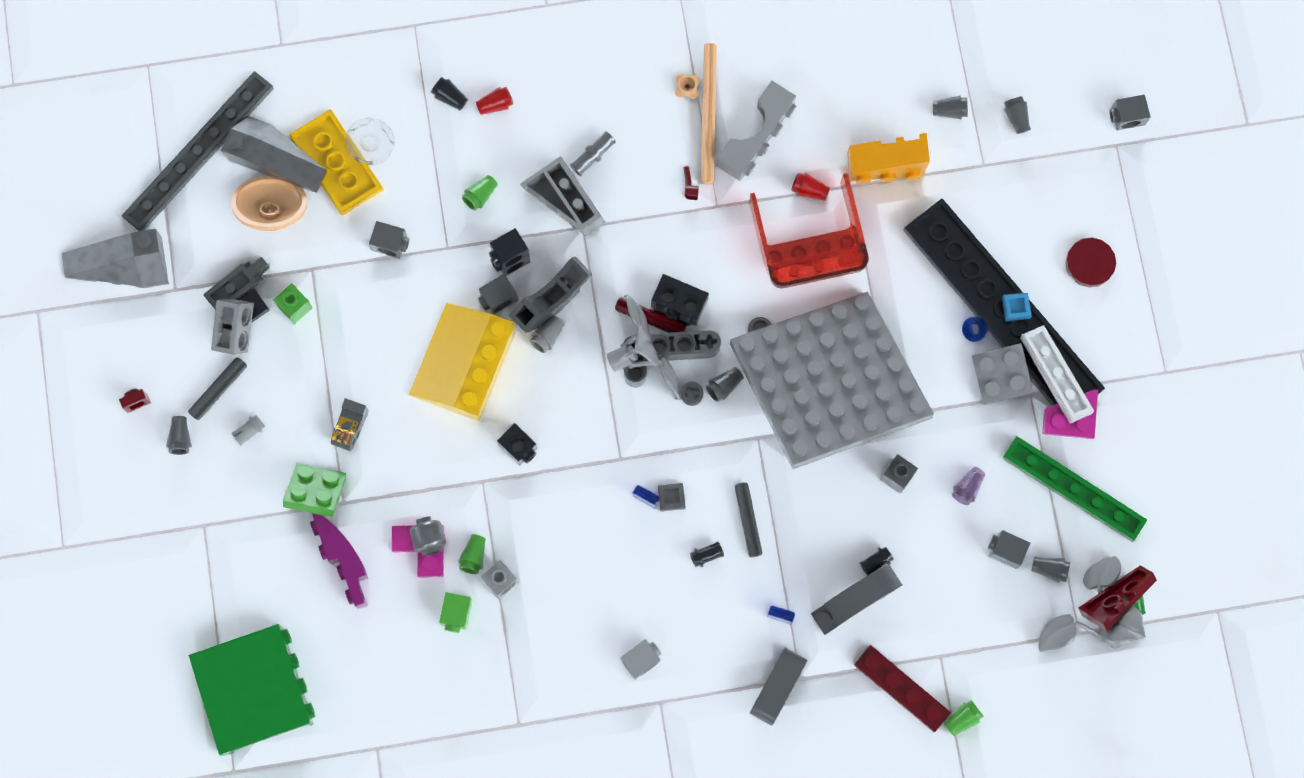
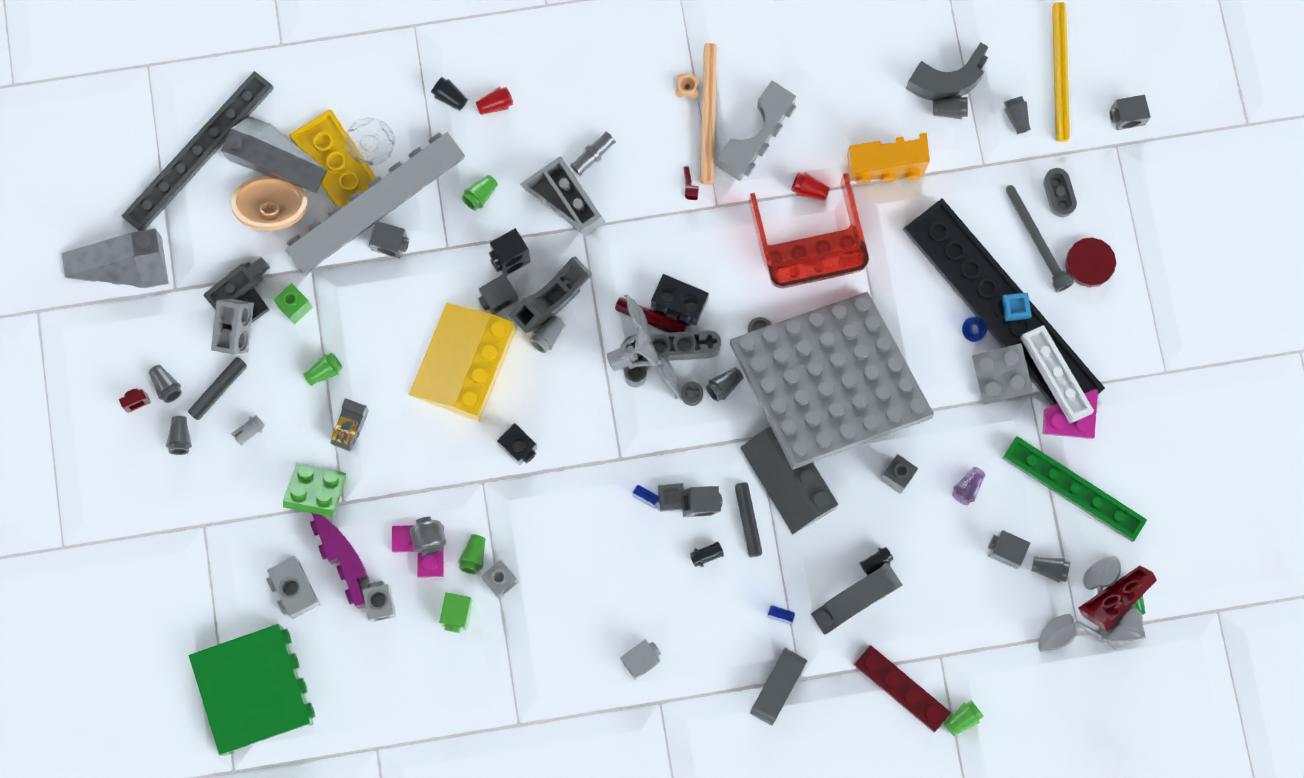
none -> dark grey cone [148,365,182,403]
none -> light grey brick [266,556,321,619]
none -> light grey brick [285,132,465,275]
none -> bright green cone [303,352,343,386]
none -> light grey brick [362,581,396,623]
none -> dark grey brick [680,486,723,517]
none -> dark grey slope [740,426,839,535]
none -> dark grey arch [906,42,989,101]
none -> dark grey piece [1006,185,1074,293]
none -> dark grey plate [1043,168,1077,218]
none -> yellow axle [1052,2,1070,143]

